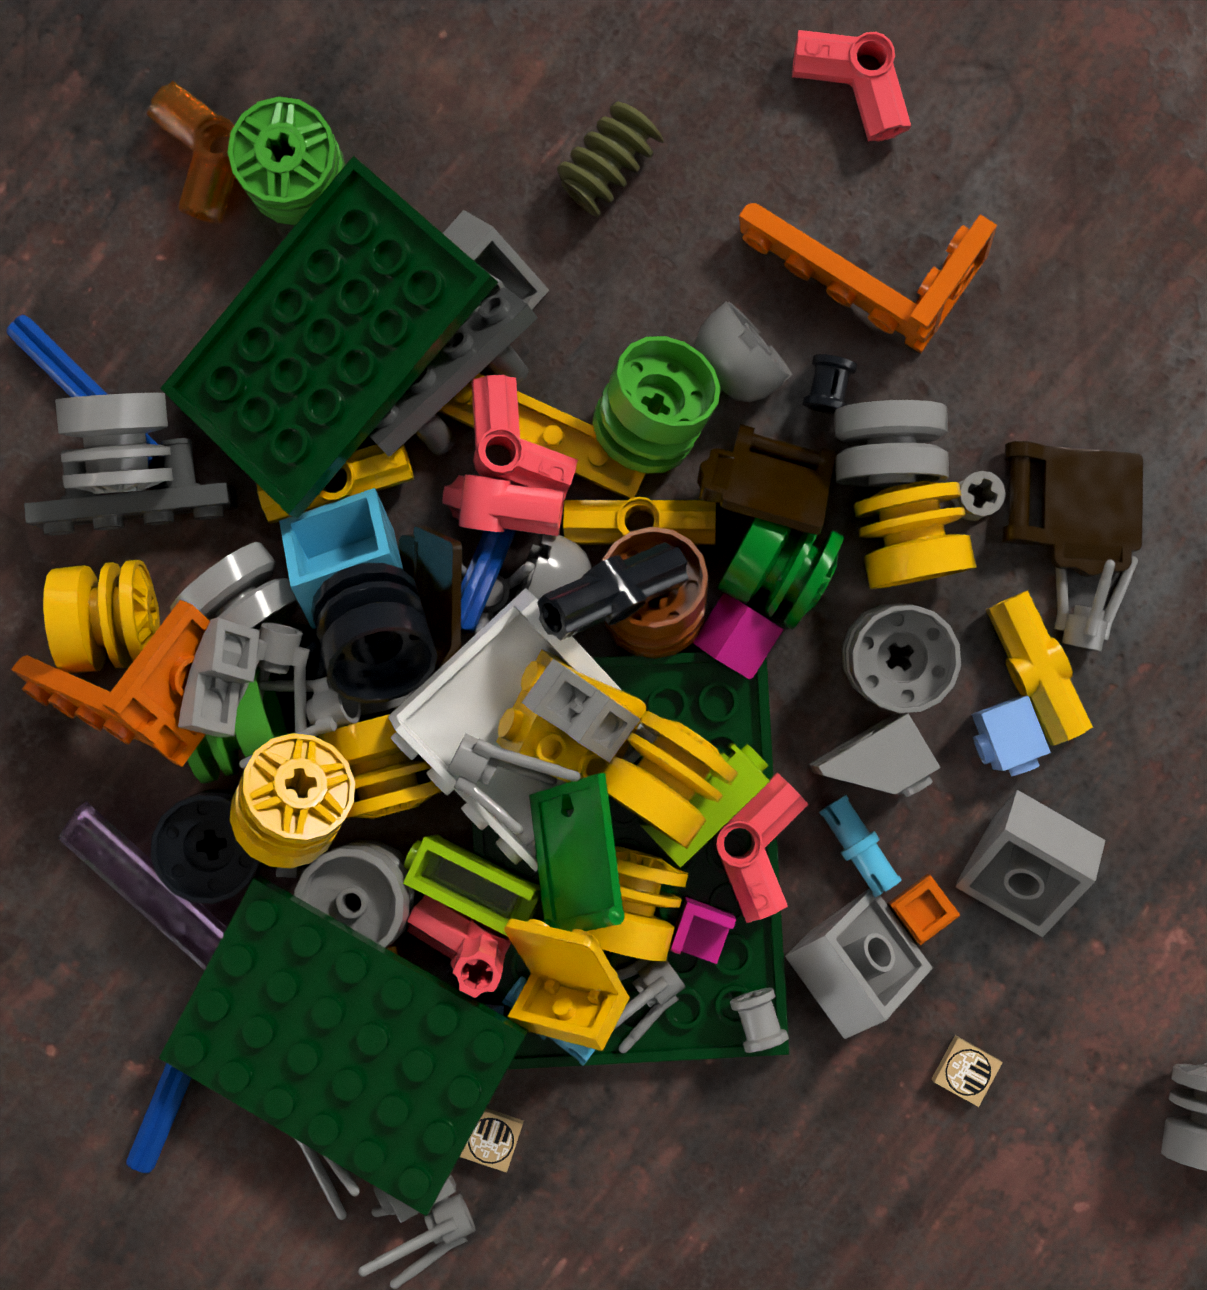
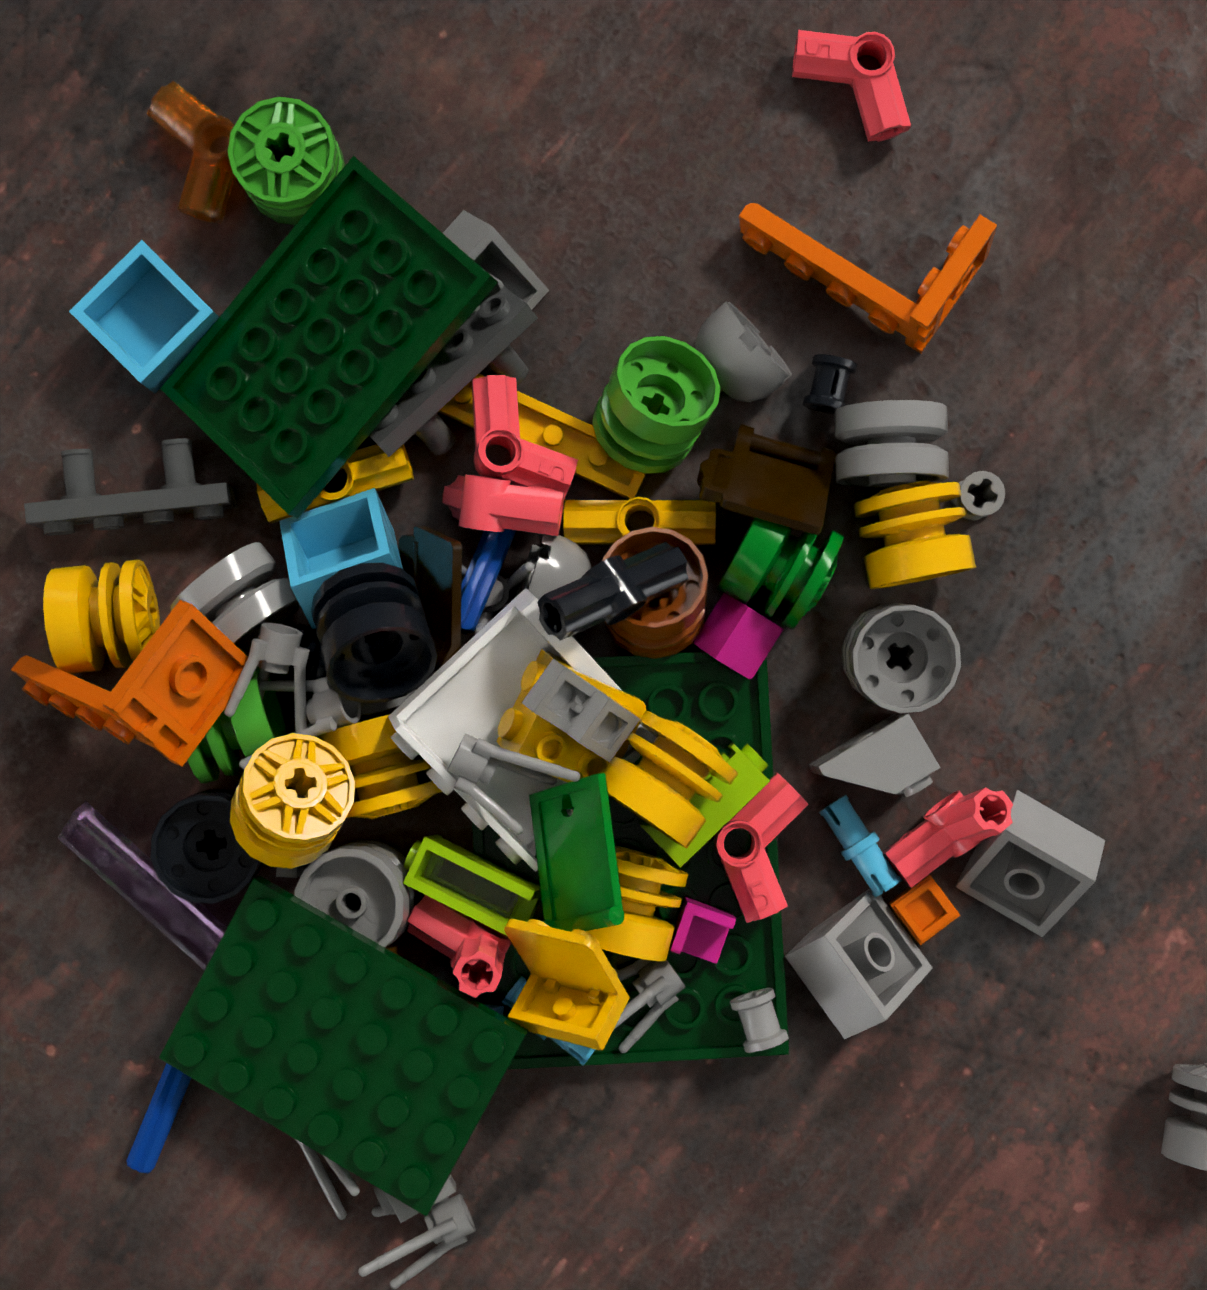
blue axle [6,314,159,466] -> none
light grey wheel [55,393,173,494] -> none
light grey slope [178,618,260,738] -> none
tan tile [460,1108,523,1173] -> none
olive piece [557,101,664,218] -> none
tan tile [931,1035,1003,1107] -> none
light blue brick [971,696,1051,776] -> none
yellow piece [986,590,1093,746] -> none
dark brown piece [1002,441,1143,577] -> none
light grey plant [1054,556,1138,651] -> none
none -> medium azure piece [69,240,219,393]
none -> coral piece [883,787,1013,888]

